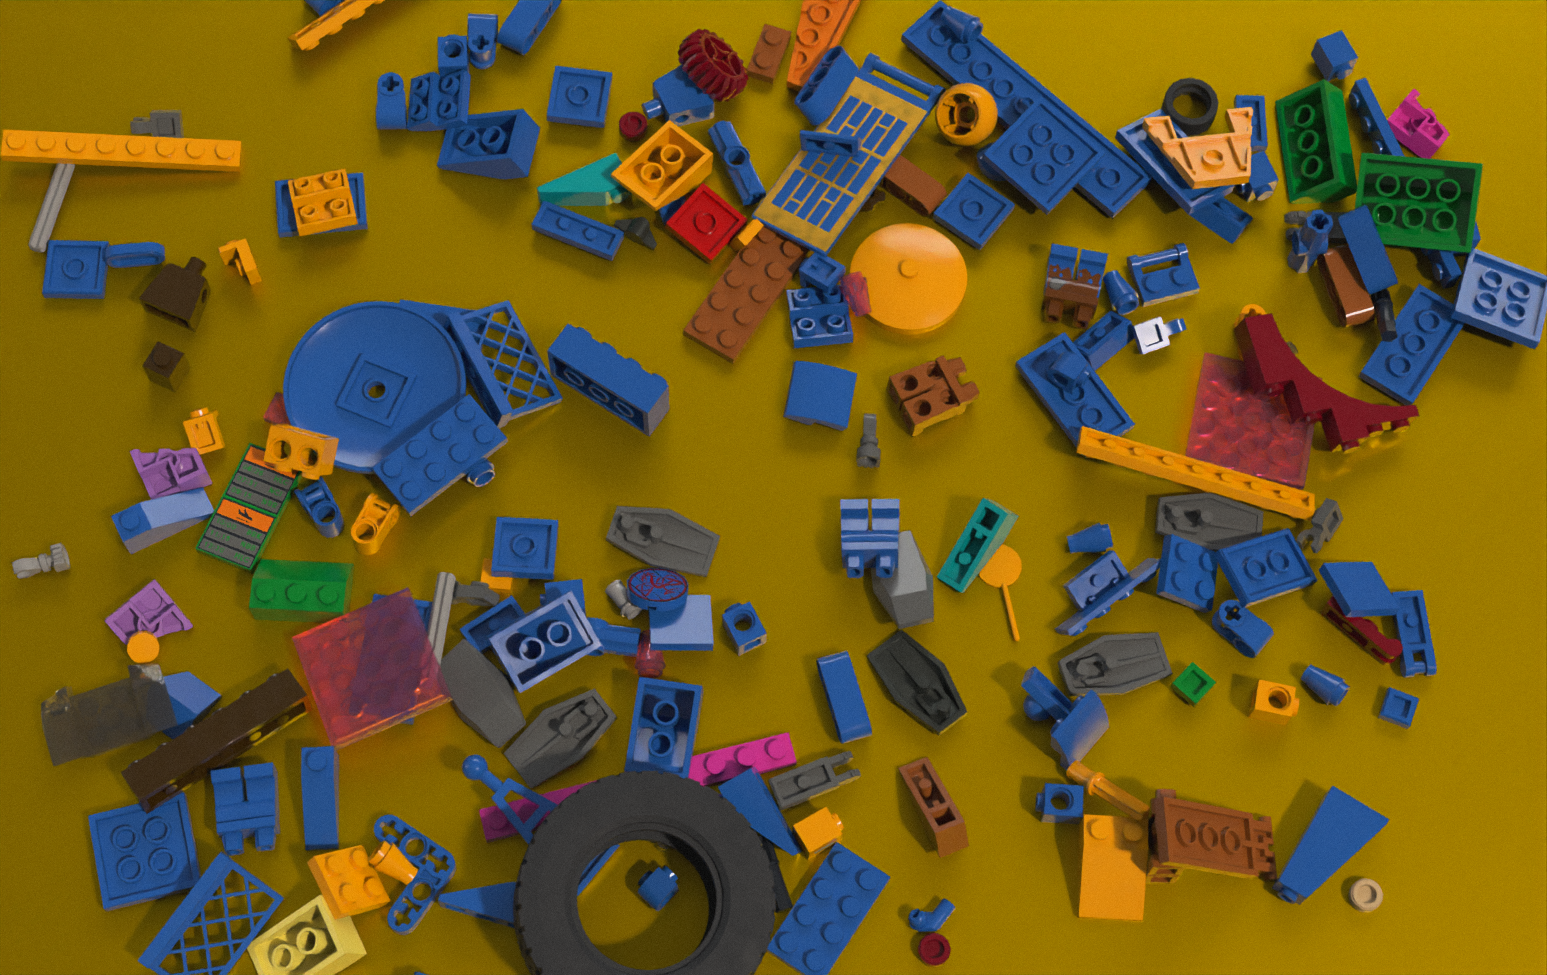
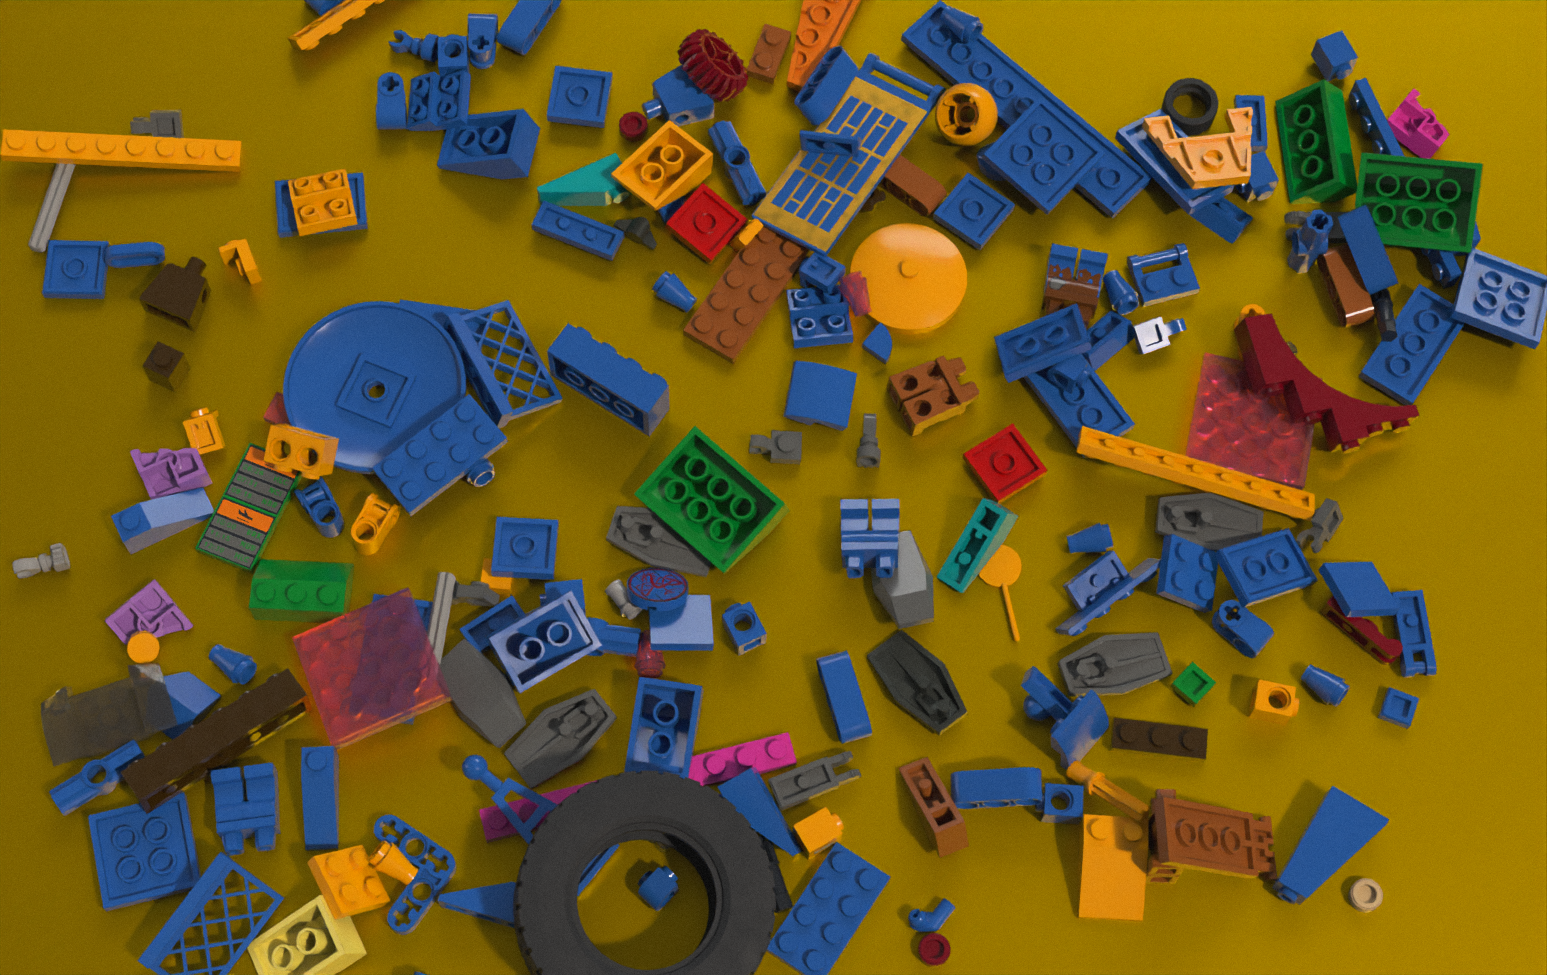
none -> blue piece [49,739,146,816]
none -> blue cone [209,644,257,685]
none -> blue piece [389,30,438,62]
none -> green slope [634,426,790,574]
none -> blue cone [652,271,697,313]
none -> dark grey plate [749,430,802,464]
none -> blue tile [862,322,892,364]
none -> blue beam [950,767,1042,809]
none -> red plate [962,423,1048,504]
none -> blue tile [994,303,1092,383]
none -> dark brown plate [1110,718,1208,762]

